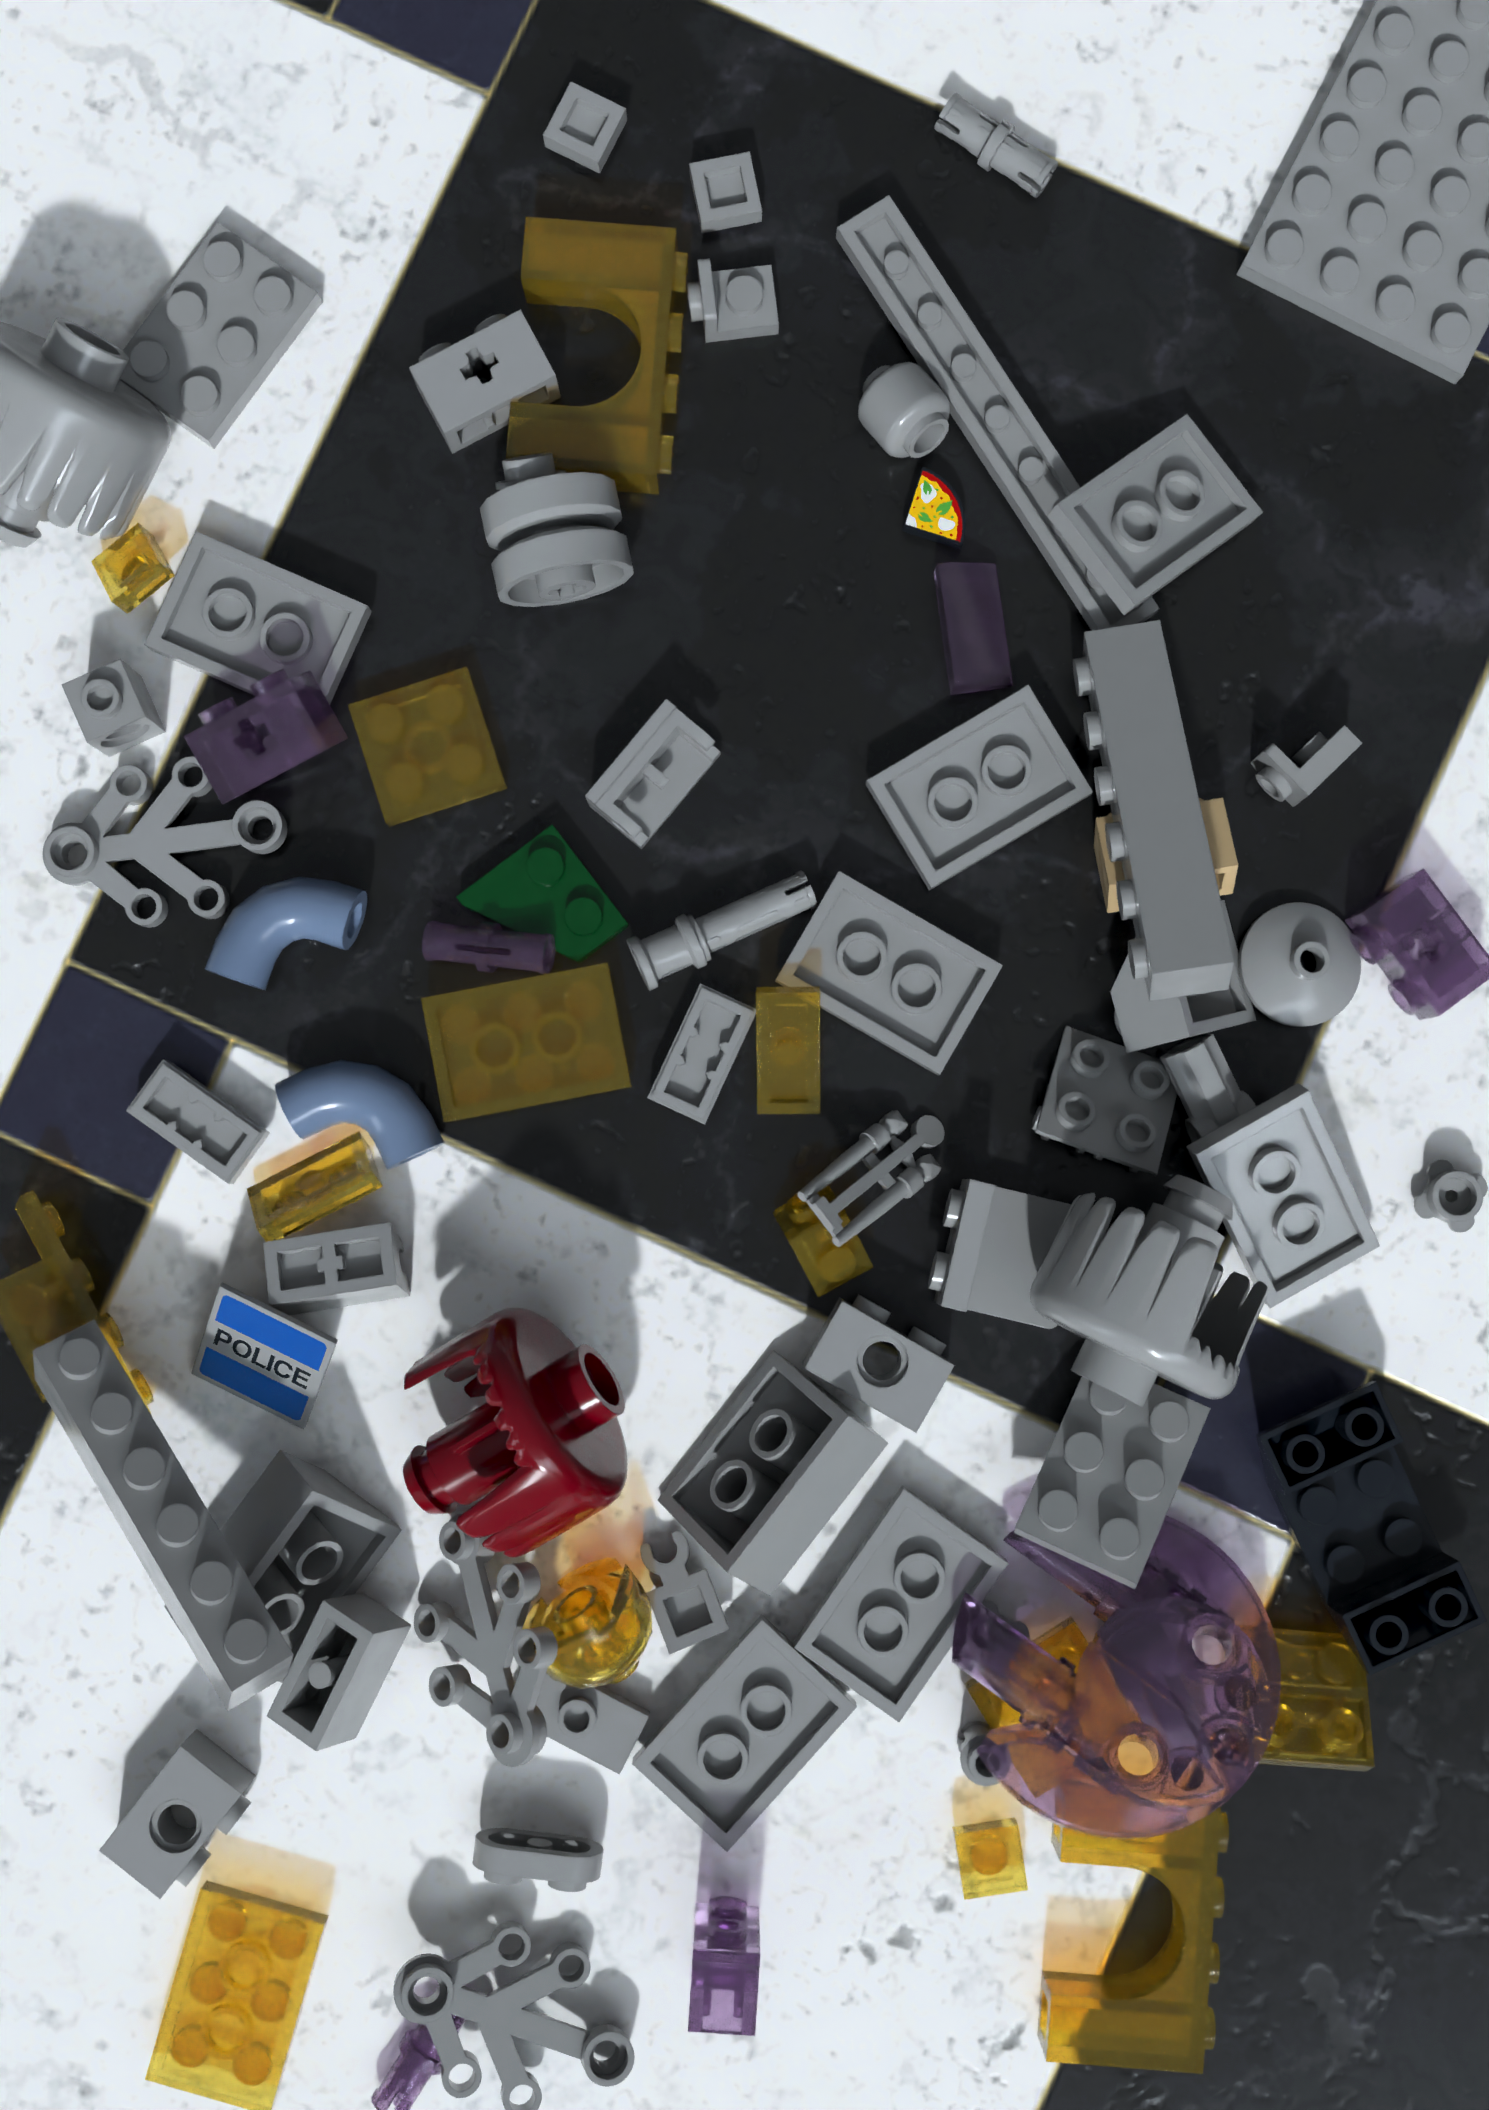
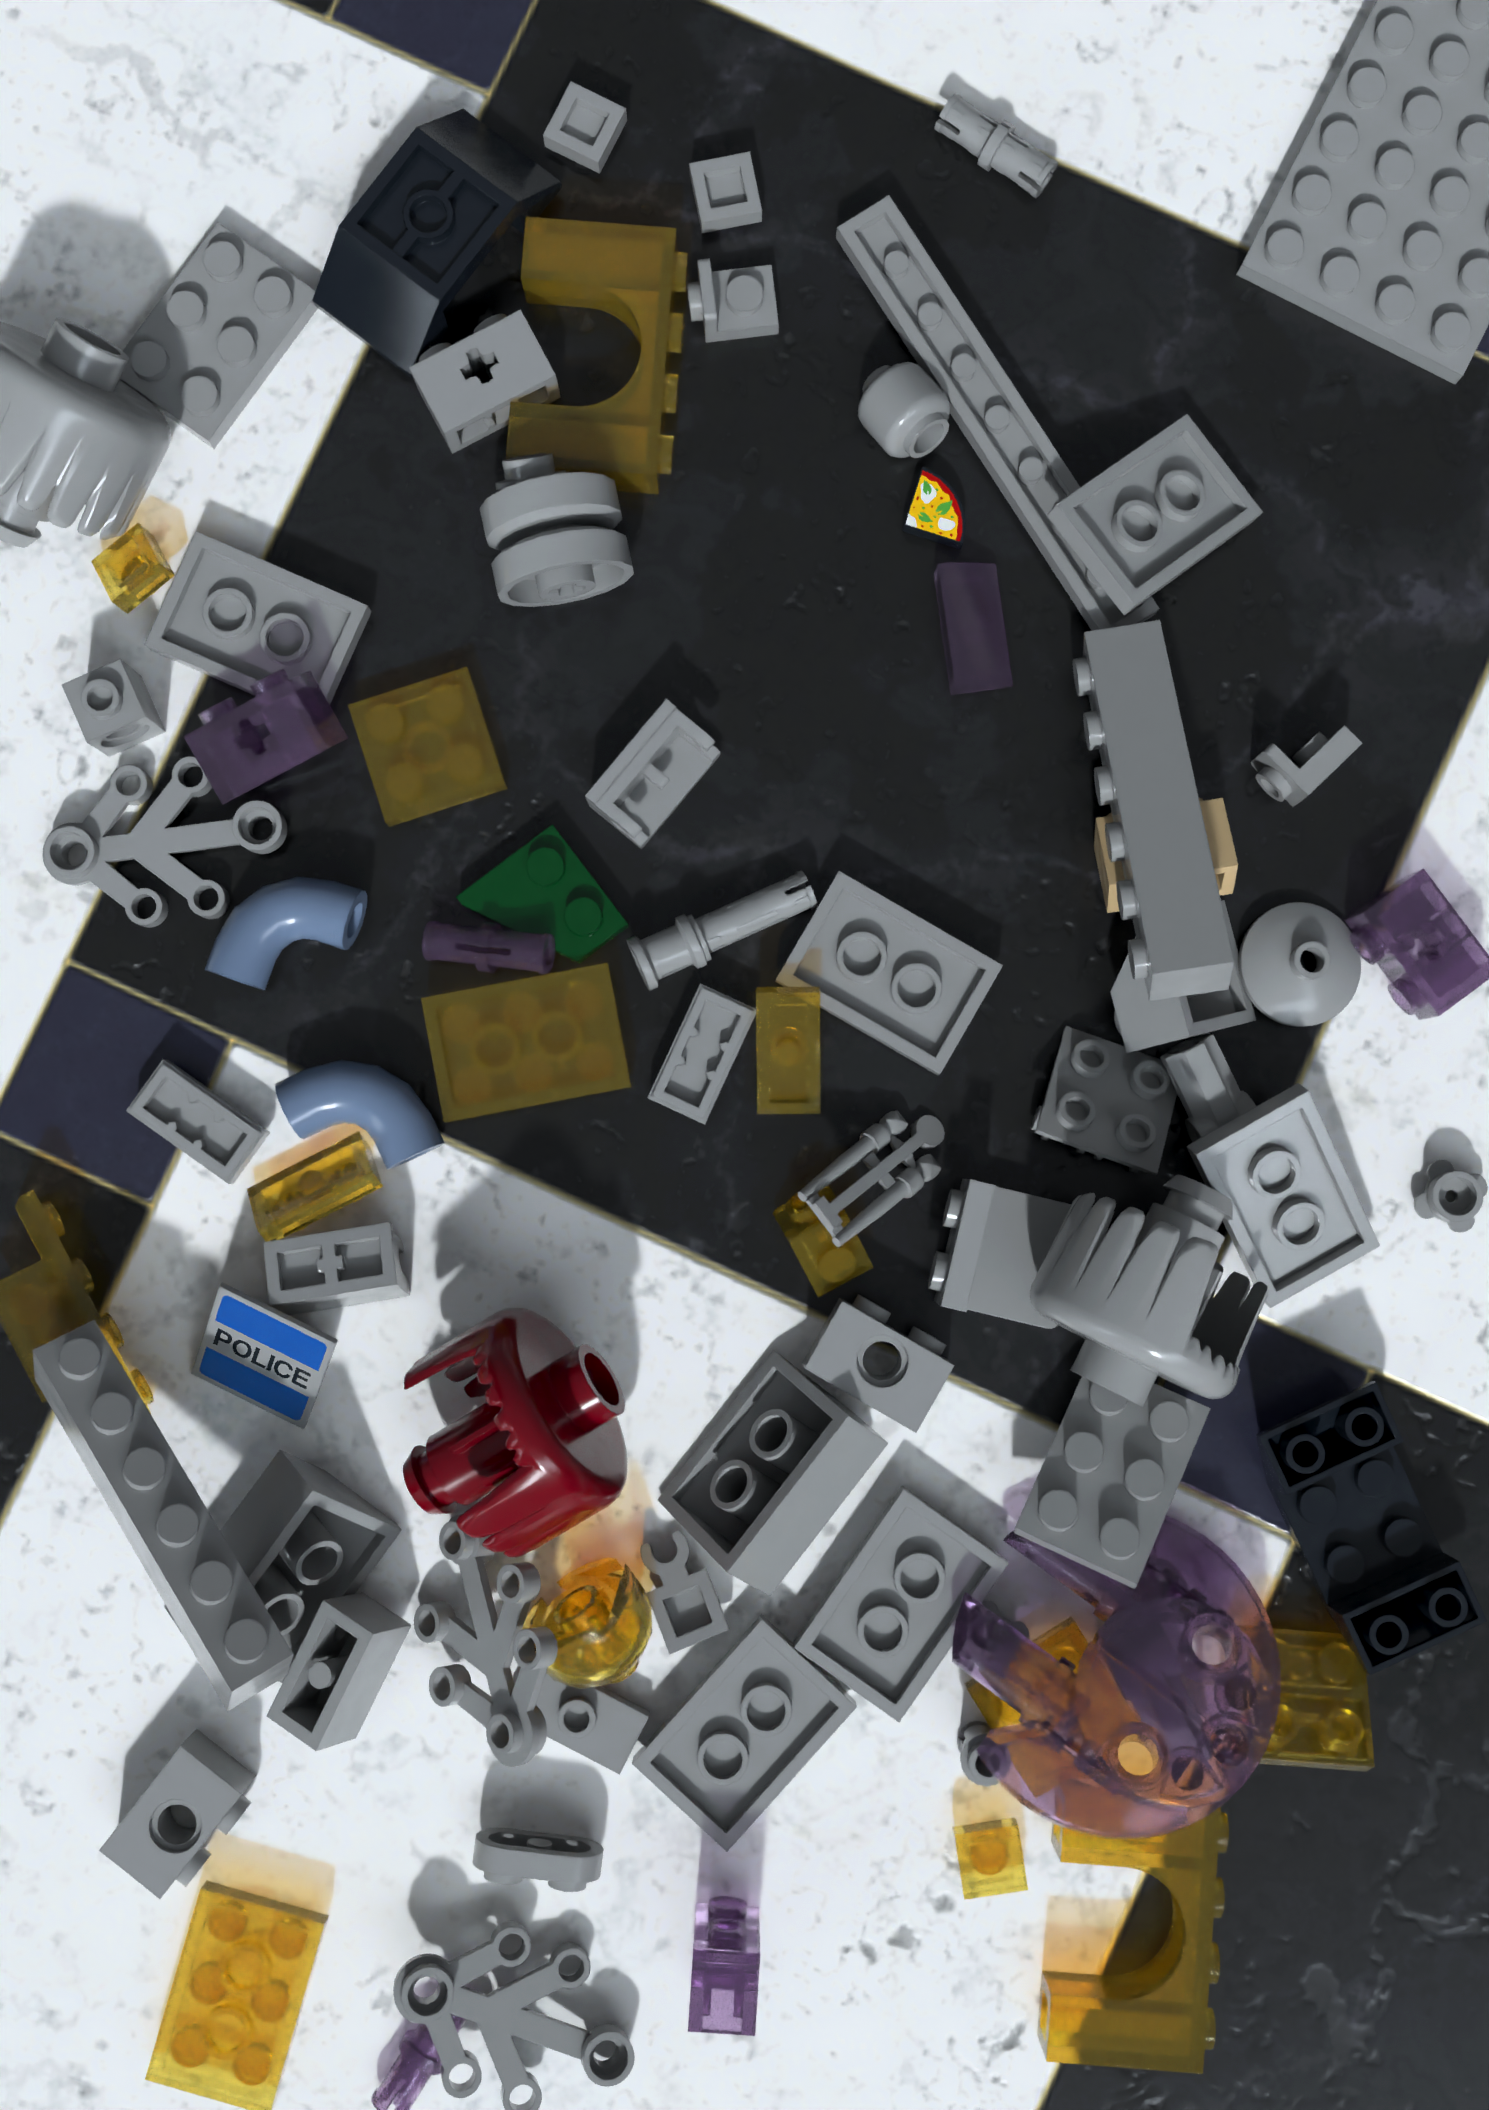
light grey plate [866,685,1093,891] -> none
none -> black slope [312,109,562,379]

